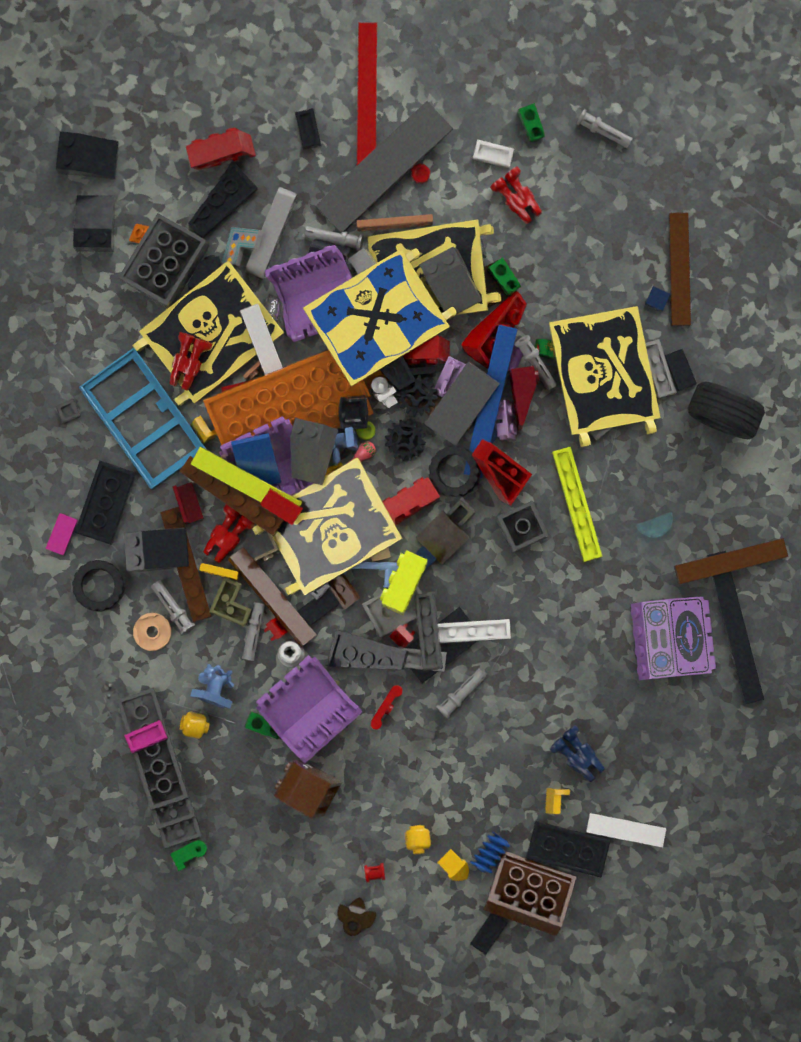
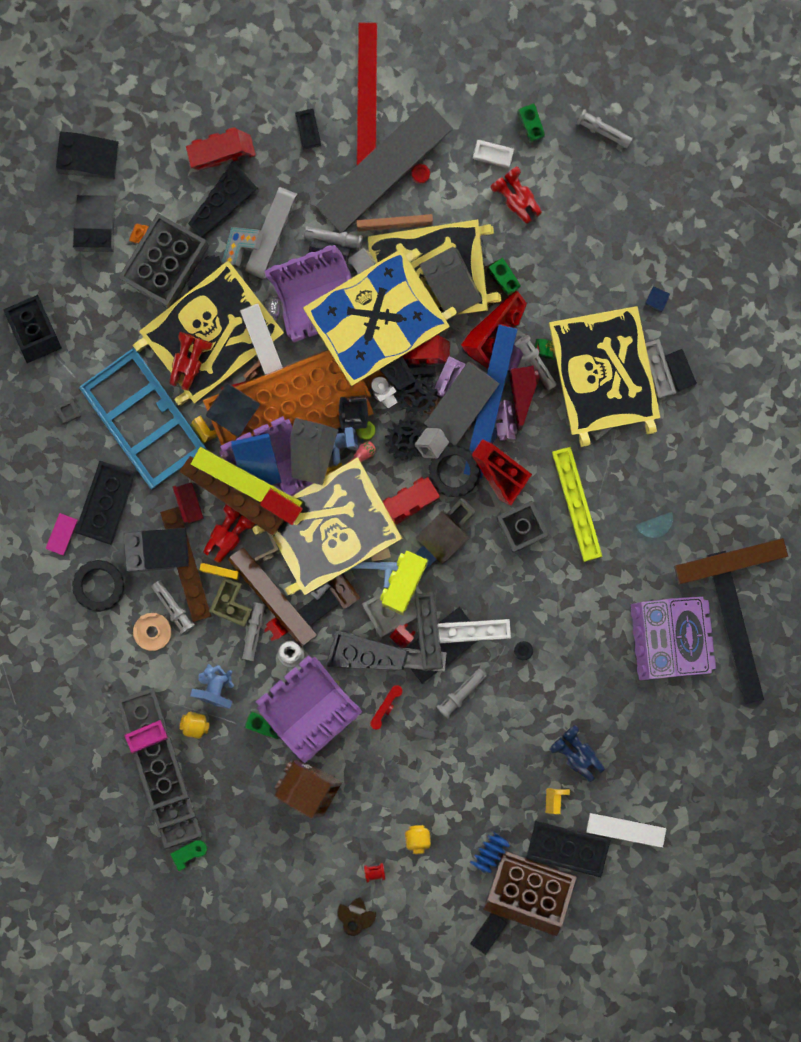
yellow tile [437,849,469,881] -> none
reddish brown tile [669,213,691,326] -> none
black tyre [687,381,765,440] -> none
none -> black slope [3,295,62,364]
none -> black brick [206,383,260,437]
none -> light grey brick [415,428,449,459]
none -> black tile [514,641,533,661]

